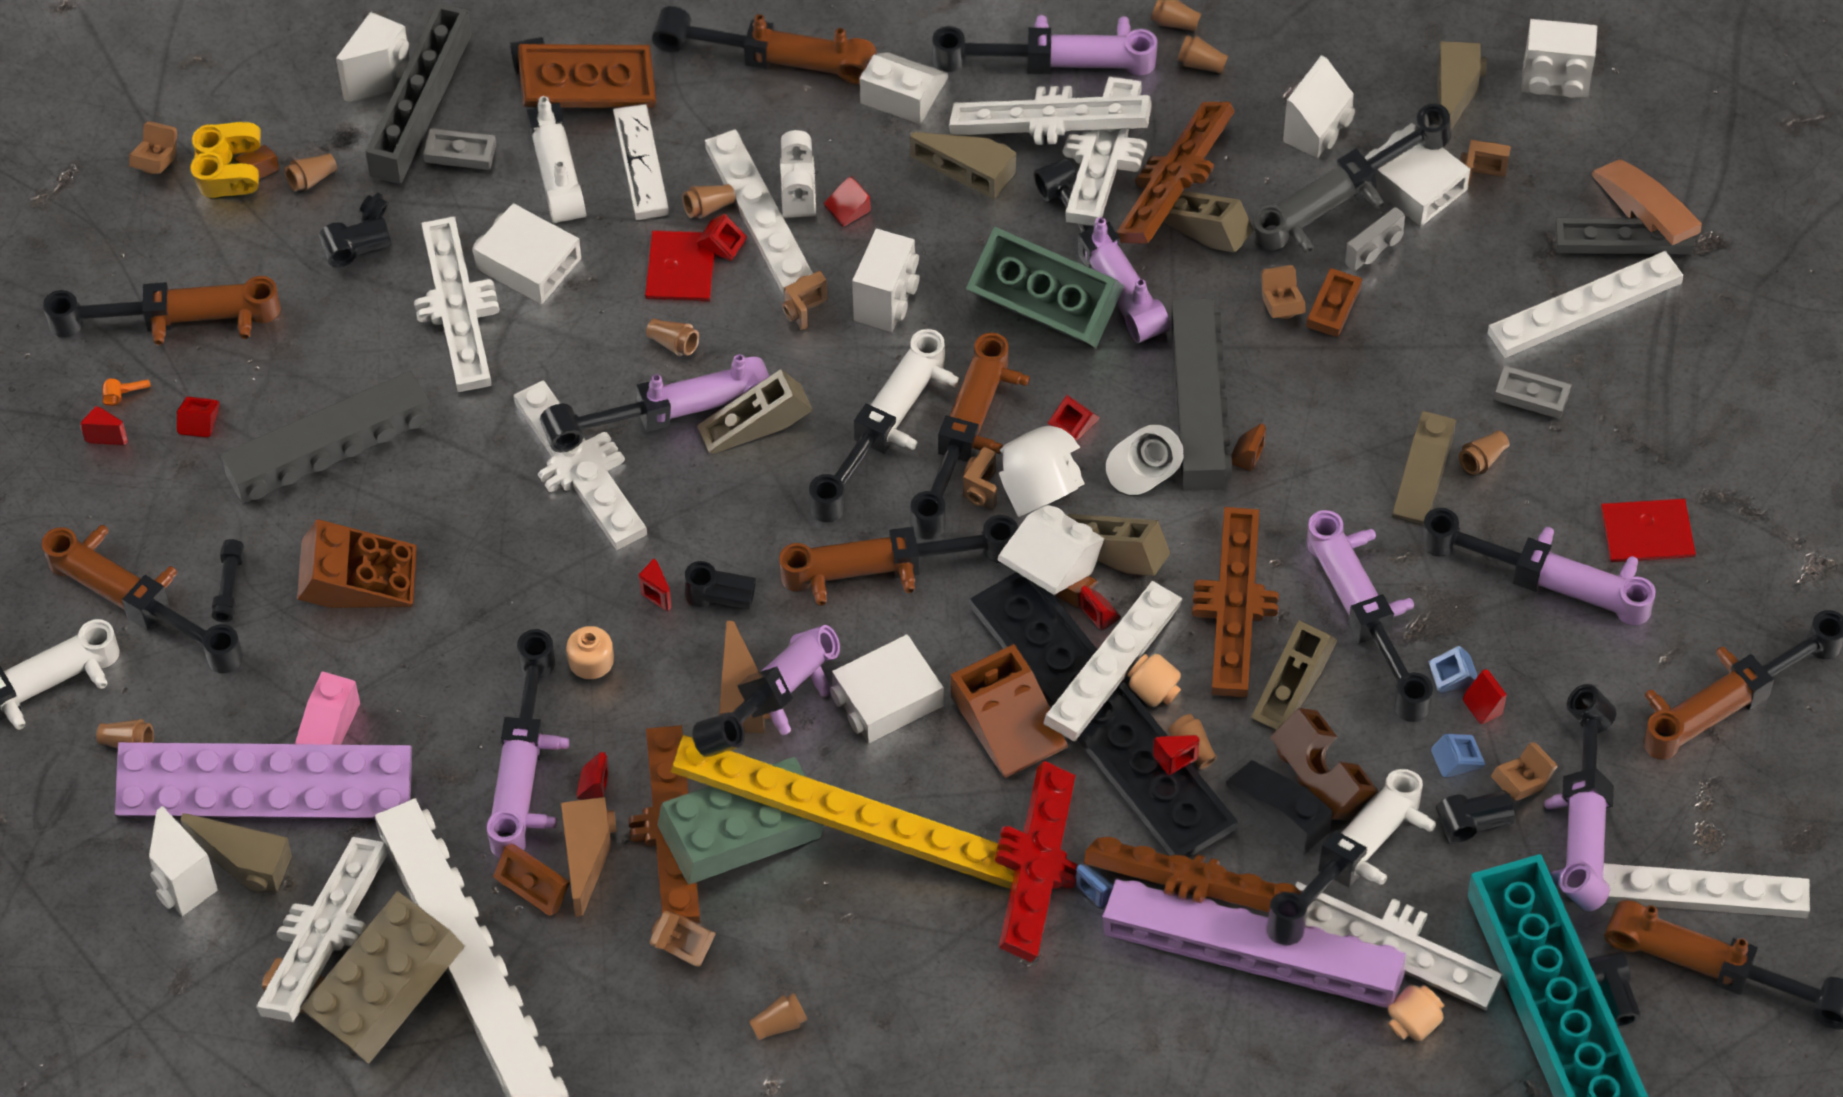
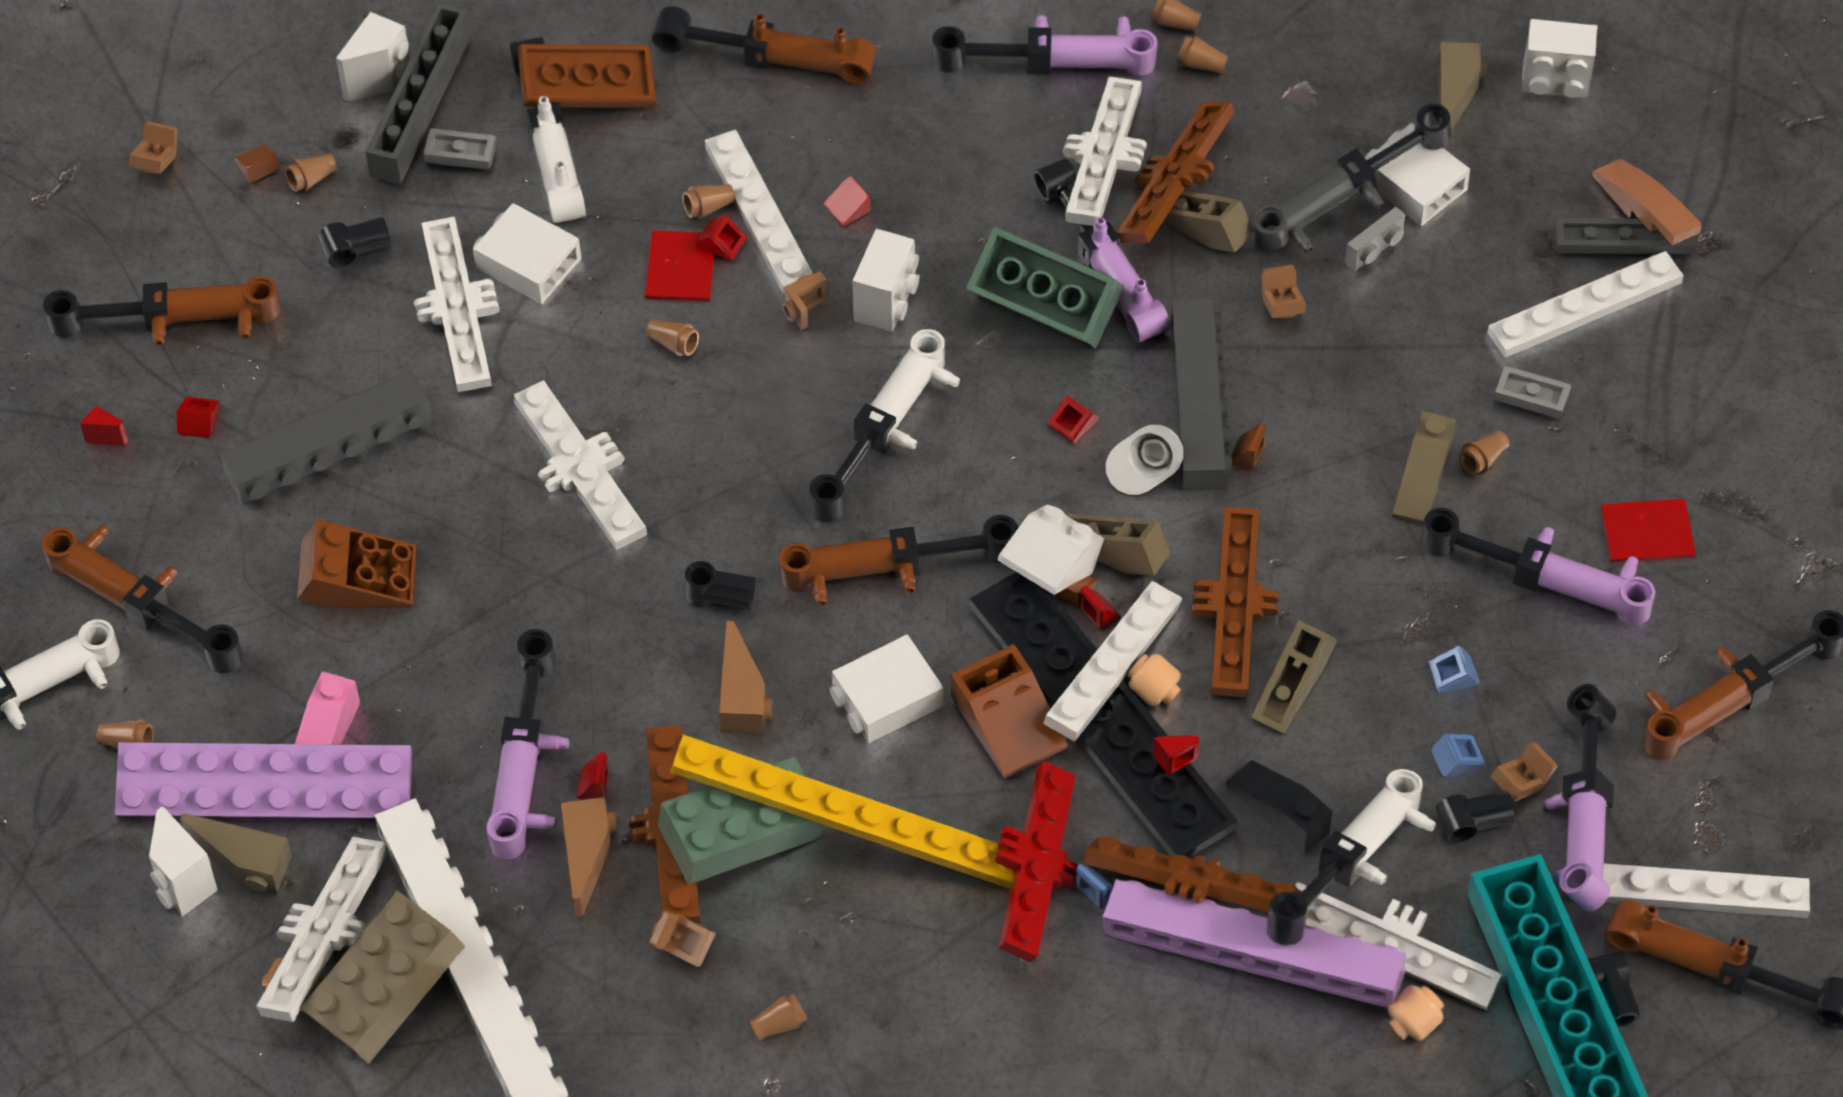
orange hand [103,378,150,406] -> none
yellow piece [190,122,261,198] -> none
black bar [211,539,244,622] -> none
black plate [359,192,389,222] -> none
dark orange plate [493,844,570,916] -> none
piece [540,354,770,453] -> none
light nougat head [566,626,614,679] -> none
white tile [613,104,669,220] -> none
red slope [639,558,672,612] -> none
piece [692,625,840,757] -> none
dark tan slope [697,369,813,454] -> none
white piece [780,130,816,218] -> none
white slope [860,52,948,125] -> none
dark tan slope [910,132,1016,200] -> none
piece [910,332,1030,540] -> none
white hinge [949,86,1152,145] -> none
medium nougat bracket [963,447,997,510] -> none
white brick [999,426,1085,517] -> none
medium nougat cone [1168,714,1217,770] -> none
reddish brown arch [1270,708,1379,821] -> none
white slope [1283,56,1355,159] -> none
dark orange plate [1306,268,1363,337] -> none
piece [1306,510,1433,722] -> none
medium nougat bracket [1460,140,1511,186] -> none
red slope [1462,669,1507,724] -> none

